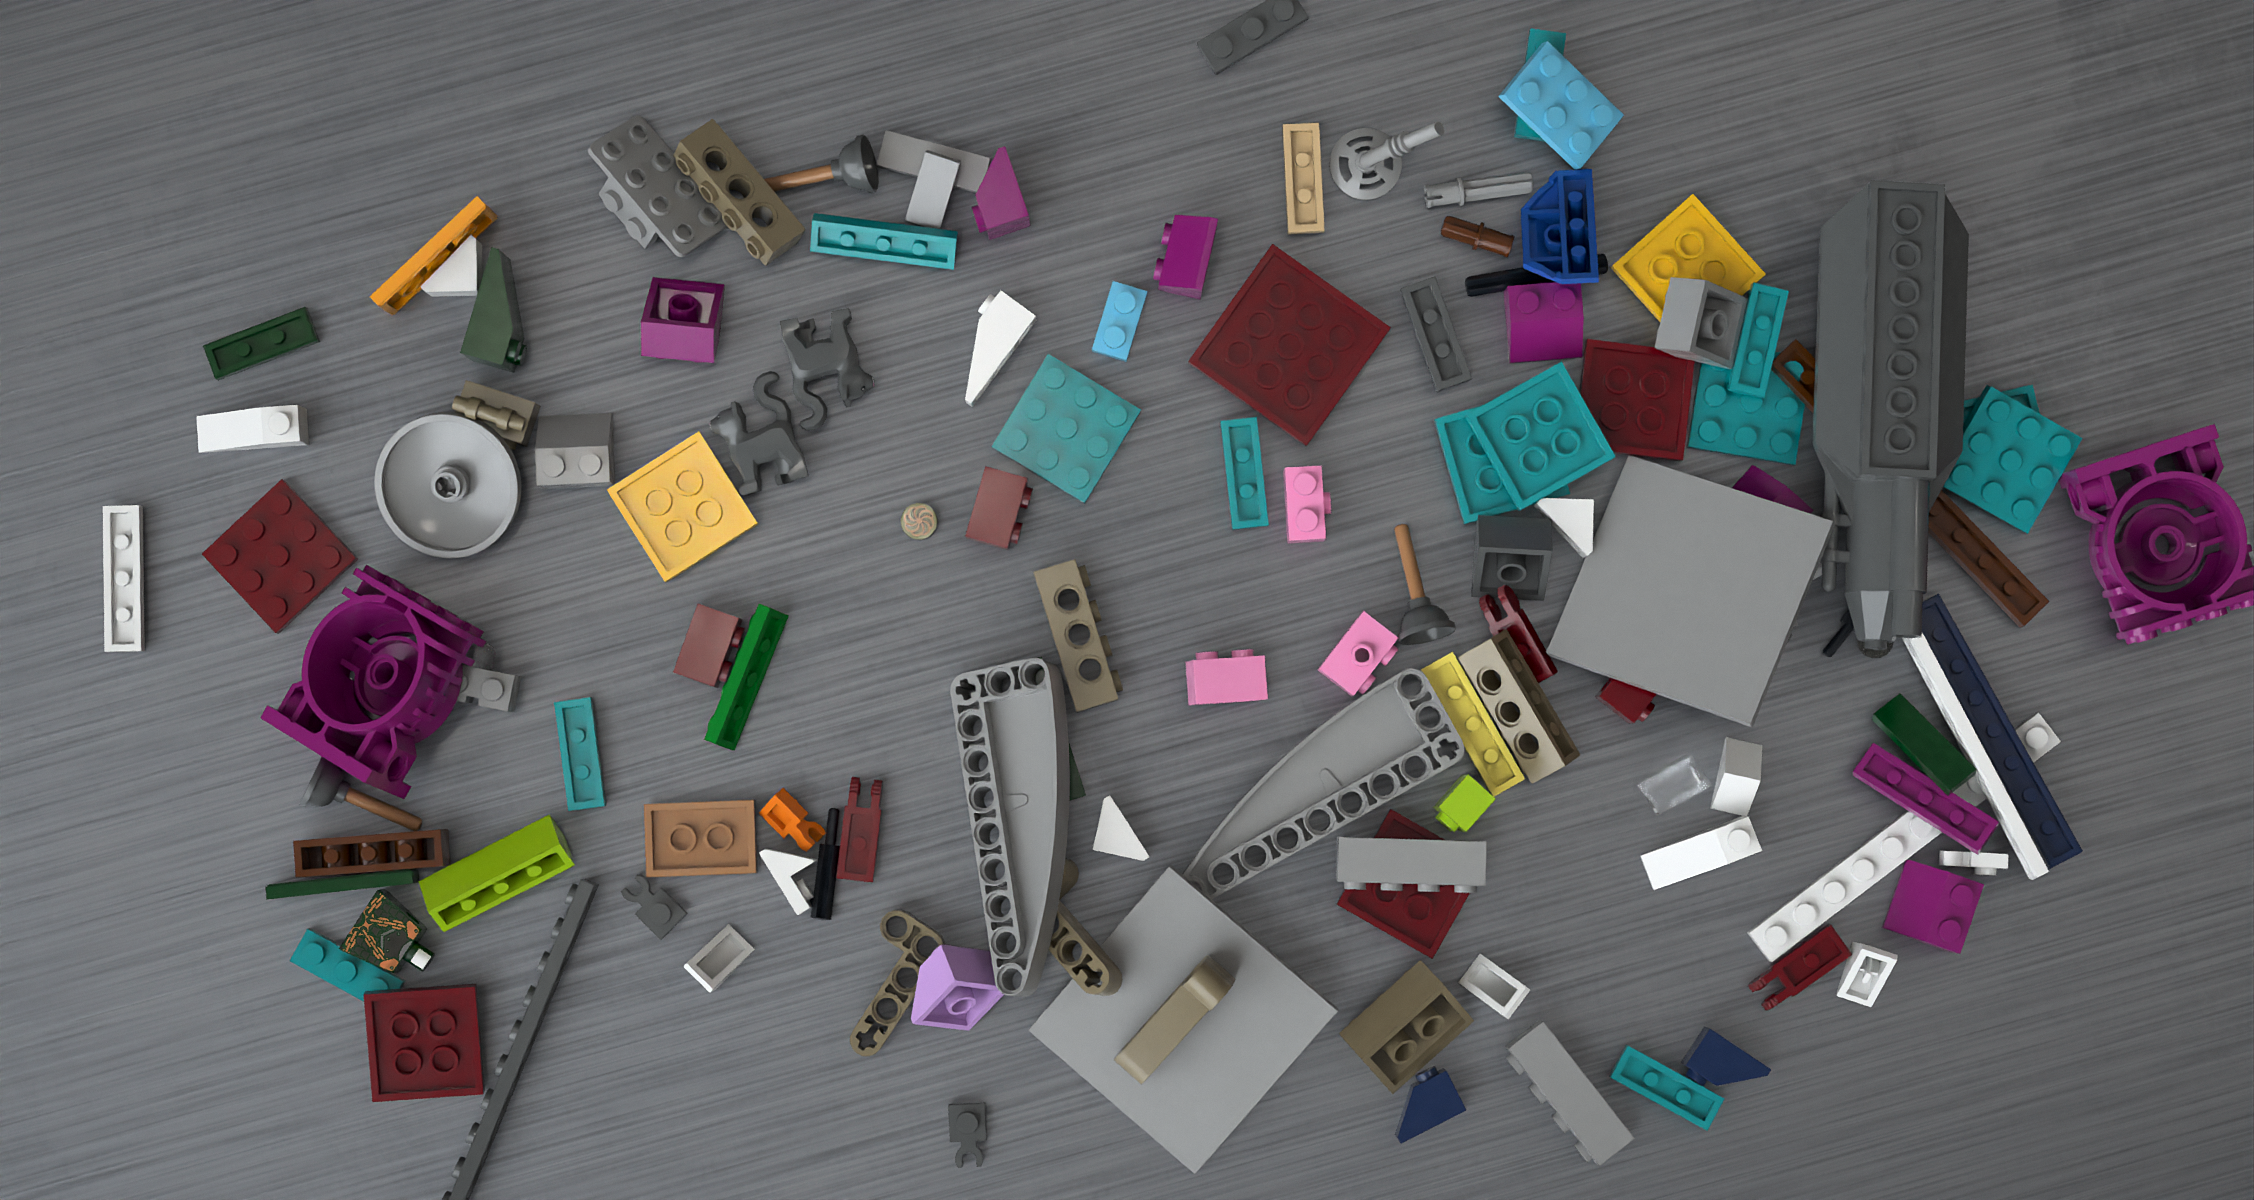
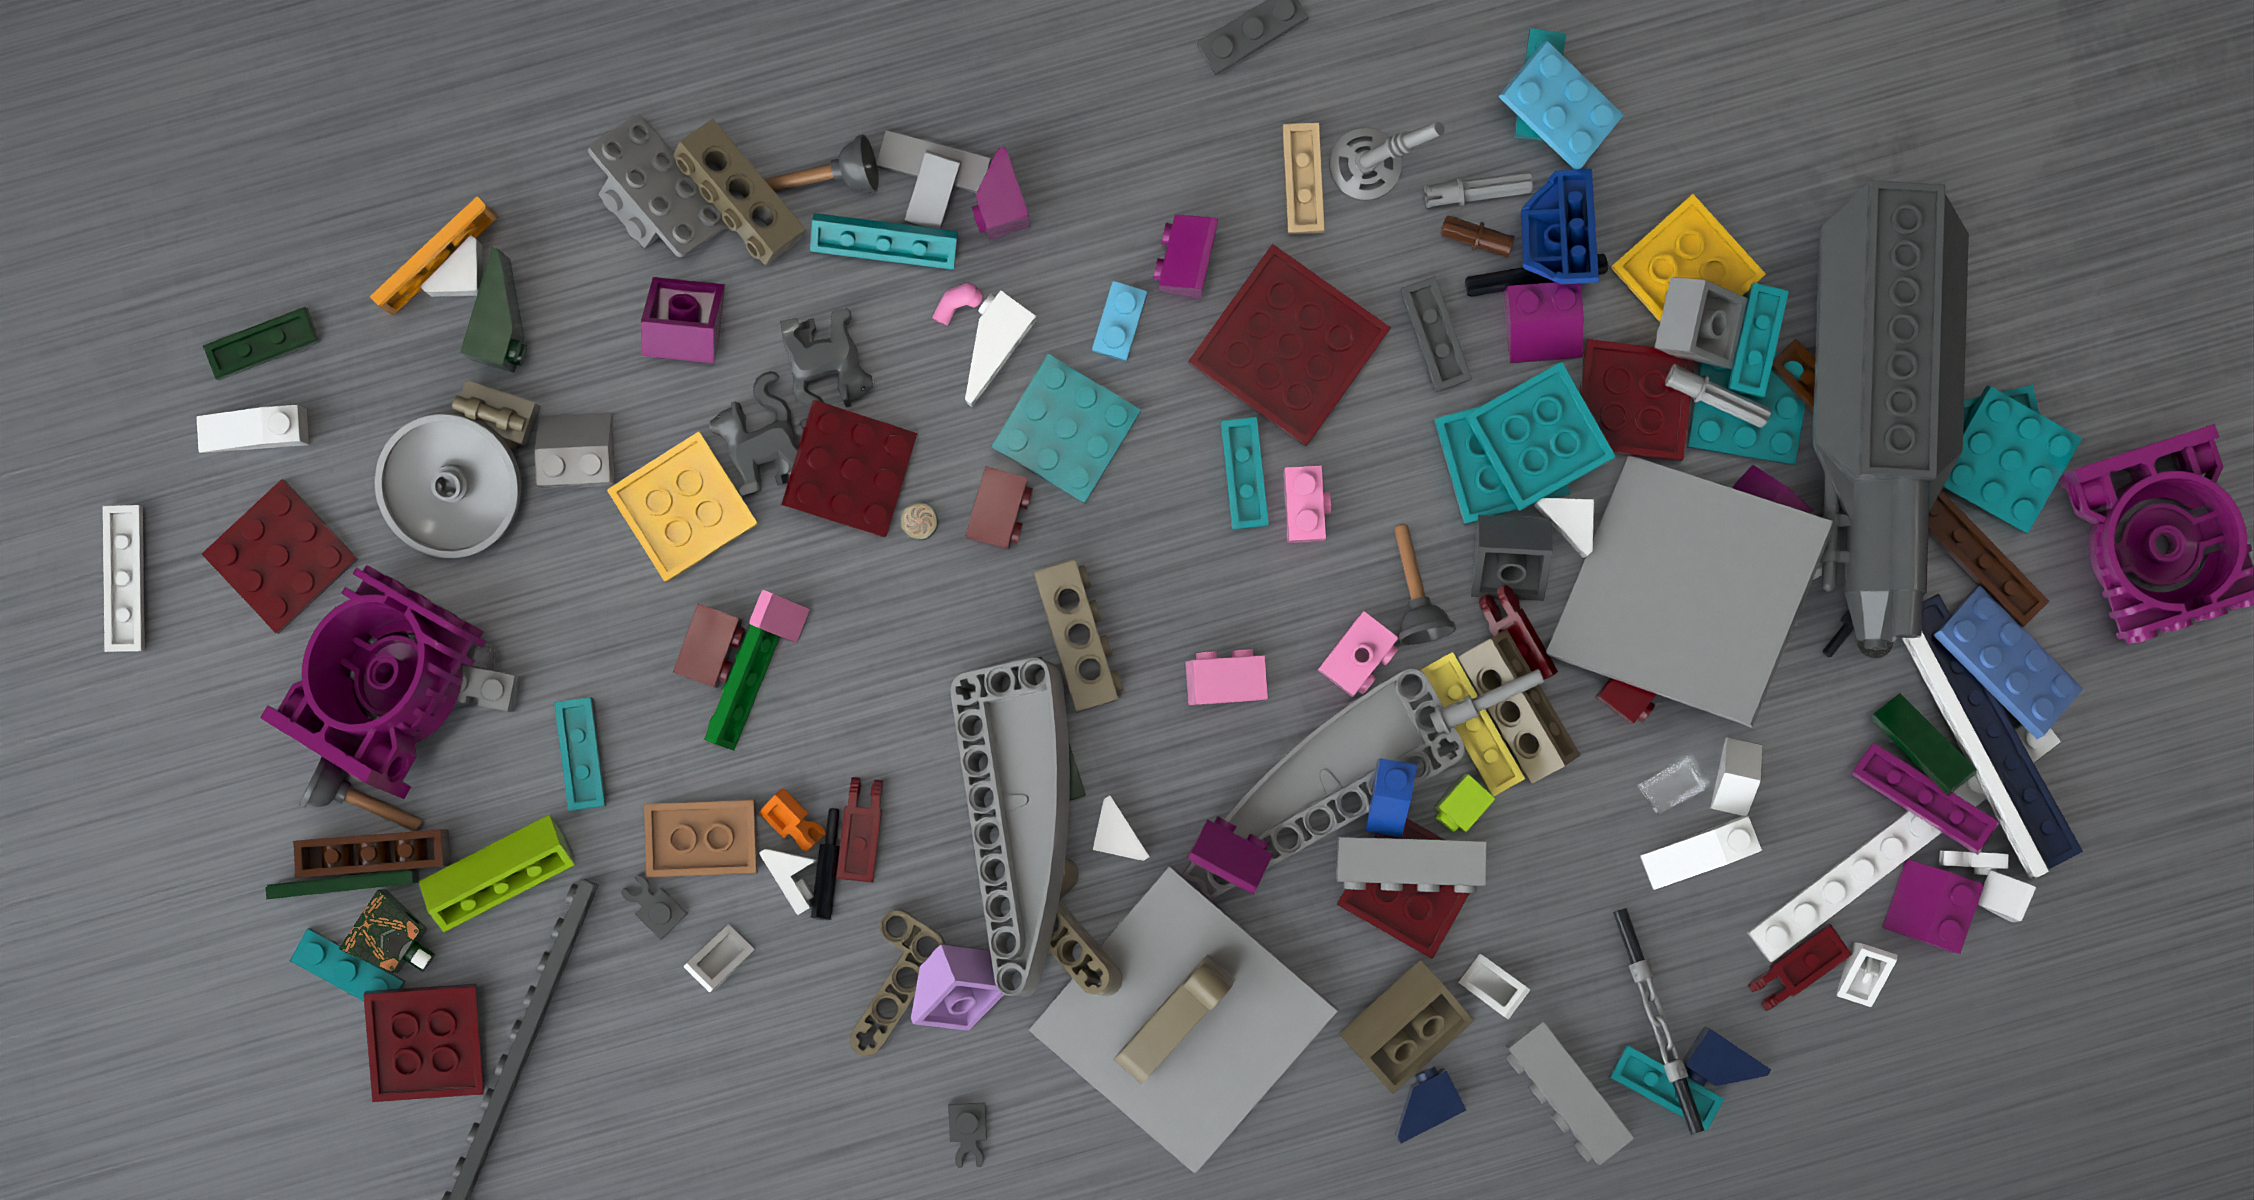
none -> bright pink tile [749,590,810,643]
none -> dark red plate [781,400,917,537]
none -> bright pink arm [932,283,983,326]
none -> magenta slope [1186,816,1273,895]
none -> blue slope [1365,758,1417,838]
none -> light grey pin [1430,669,1545,734]
none -> piece [1613,908,1705,1135]
none -> light grey axle [1665,364,1771,427]
none -> medium blue plate [1933,585,2083,739]
none -> white slope [1977,870,2036,922]

